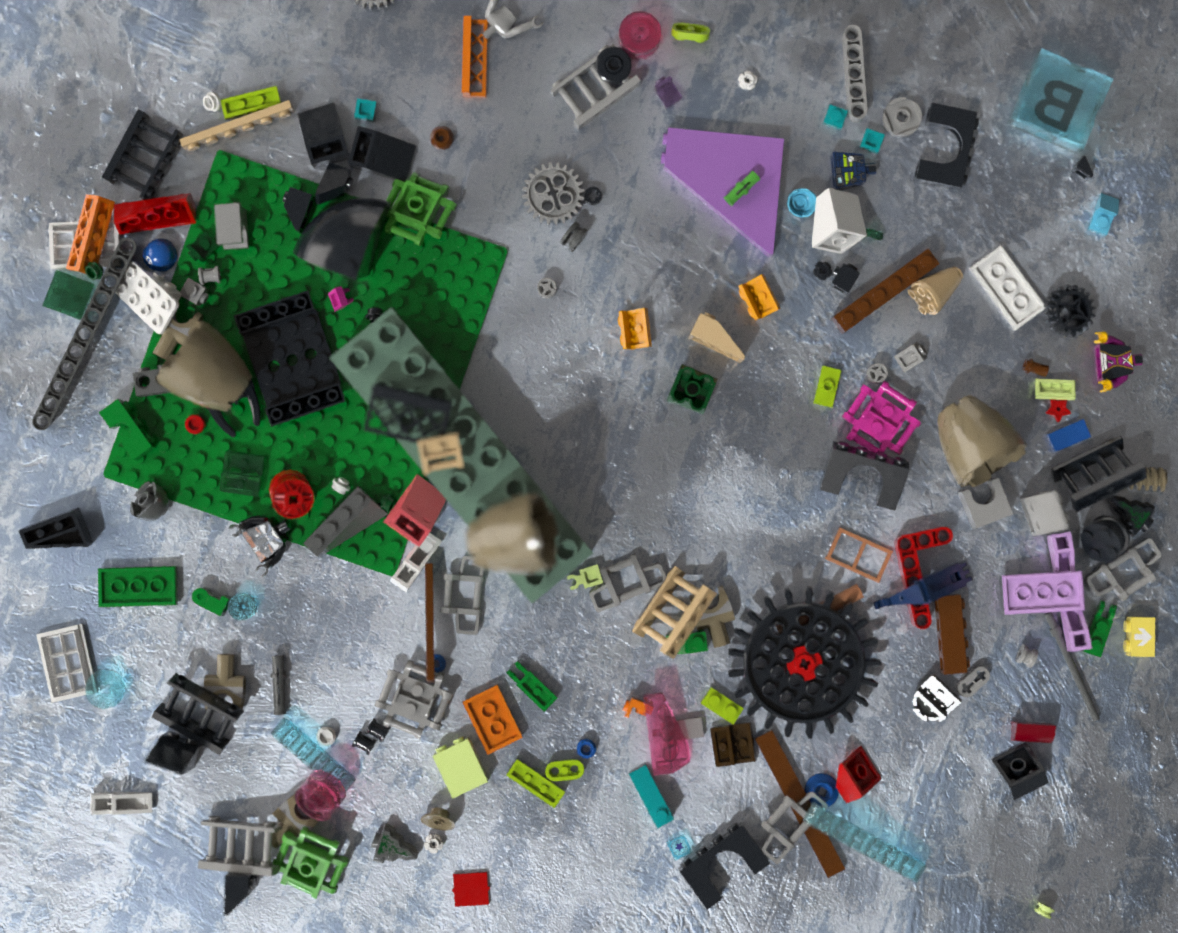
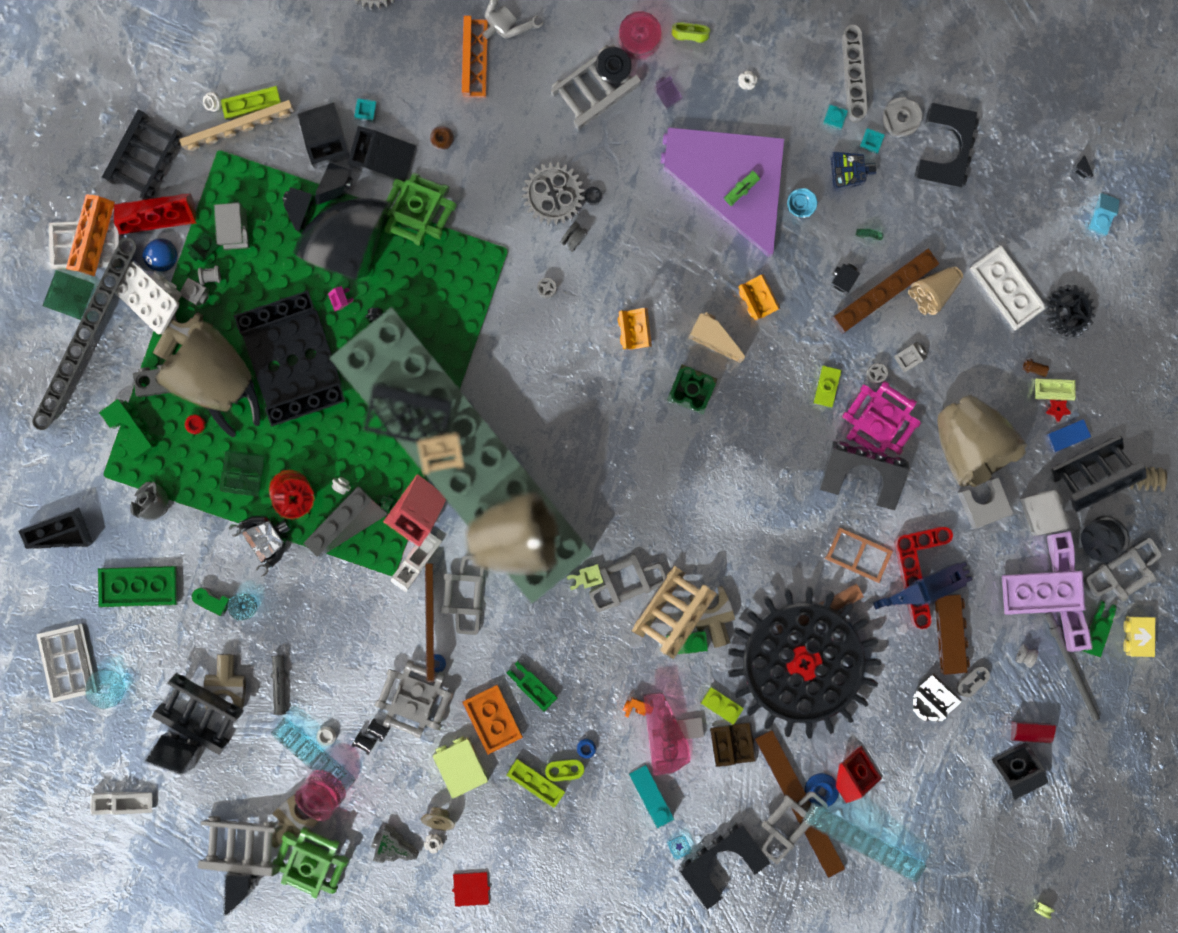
dark green plate [85,262,103,280] -> none
white slope [812,188,867,254] -> none
black plate [813,261,832,280] -> none
clear light blue tile [1007,48,1113,154] -> none
torso [1094,332,1143,392] -> none
black rock [1109,495,1155,538] -> none

